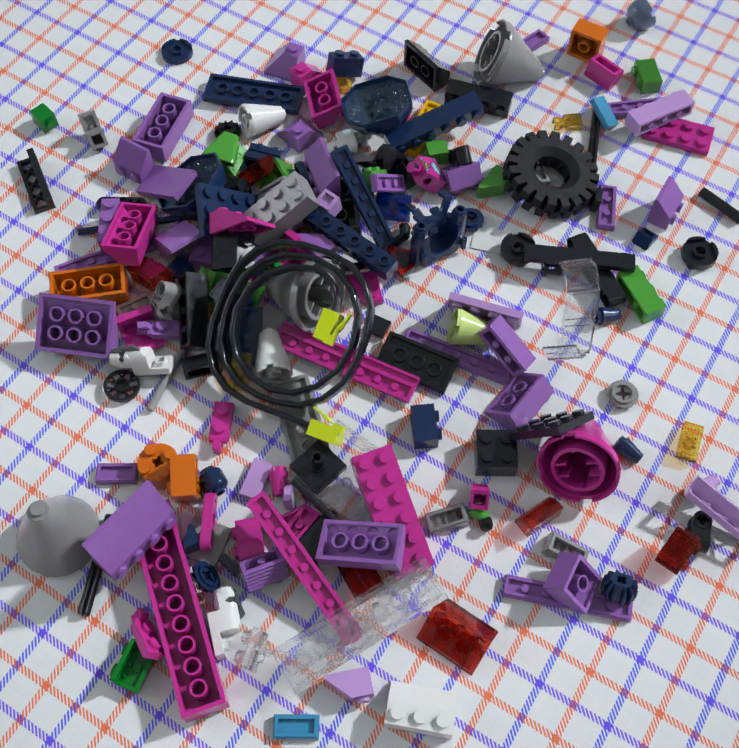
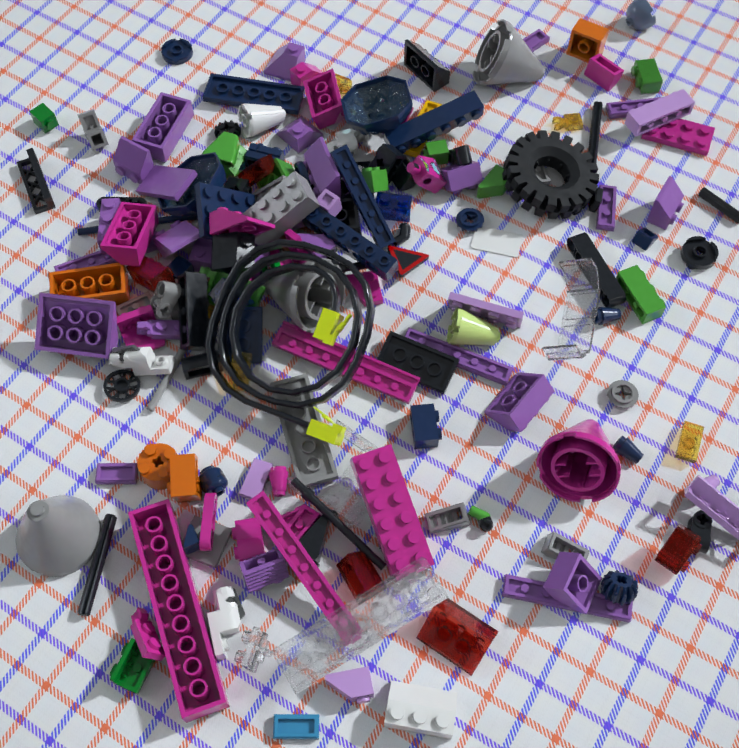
medium lavender slope [81,480,177,582] -> none
dark blue gear [191,561,220,593] -> none
dark pink hinge [209,401,235,454] -> none
black tile [218,553,240,578] -> none
white cone [254,328,293,383] -> none
lavender tile [283,485,296,510] -> none
black tile [289,439,347,495] -> none
medium lavender slope [315,519,405,572] -> none
dark blue brick [326,50,364,77] -> none
medium lavender tile [370,173,406,193] -> none
black tile [371,315,391,339] -> none
dark blue piece [405,189,468,267] -> none
black brick [444,78,514,118] -> none
dark pink leg [470,483,490,510] -> none
black brick [474,429,518,476] -> none
medium lavender brick [477,314,536,378] -> none
black plate [500,232,535,267] -> none
black plate [509,409,595,441] -> none
clear red brick [515,497,563,538] -> none
black tile [524,243,635,273] -> none
black bush [541,263,562,277] -> none
dark azure tile [589,96,619,130] -> none

